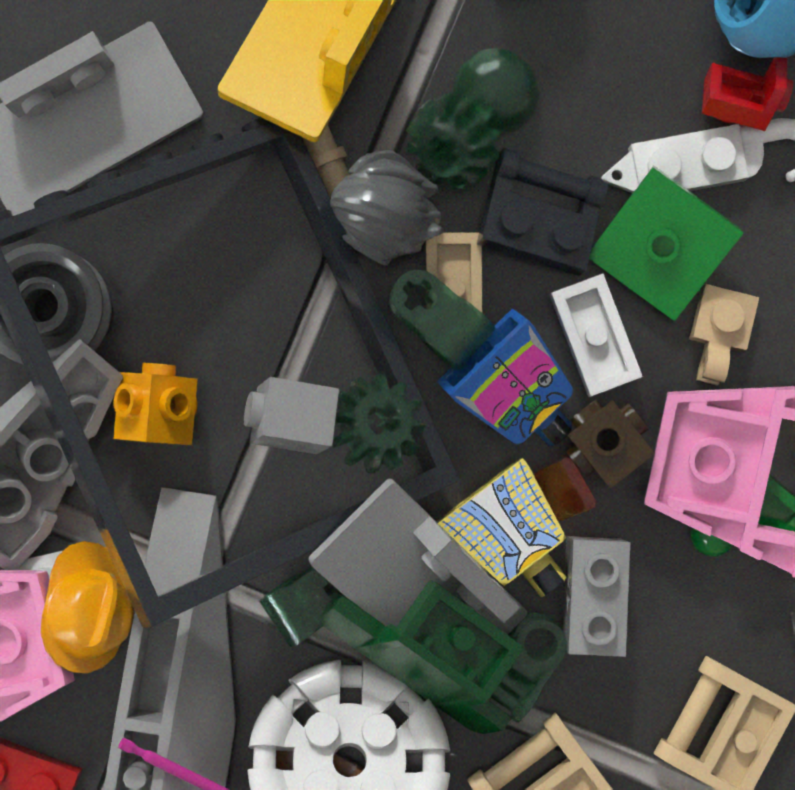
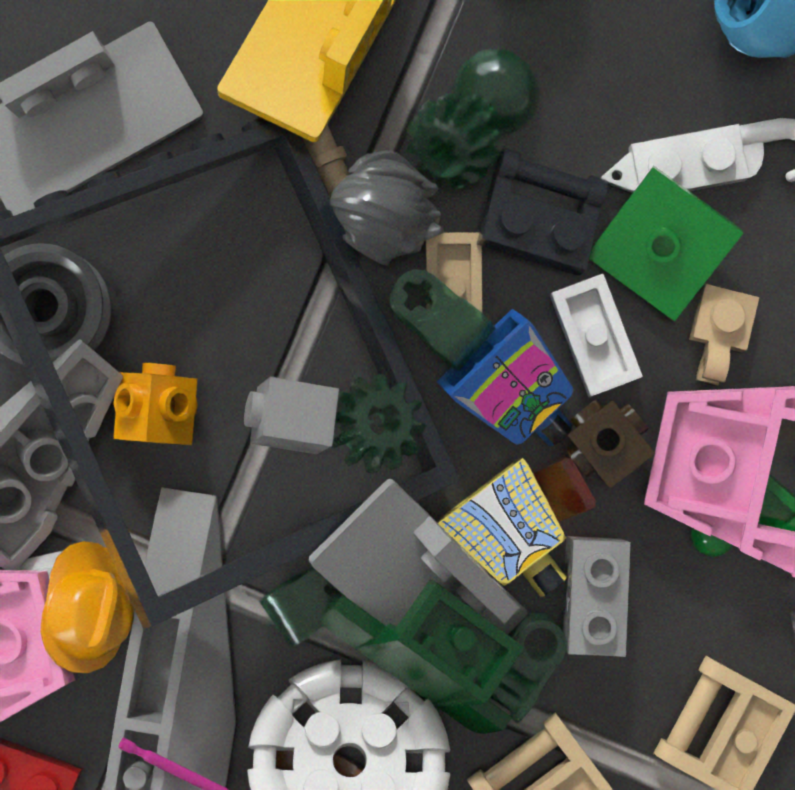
red bracket [702,57,793,131] -> none

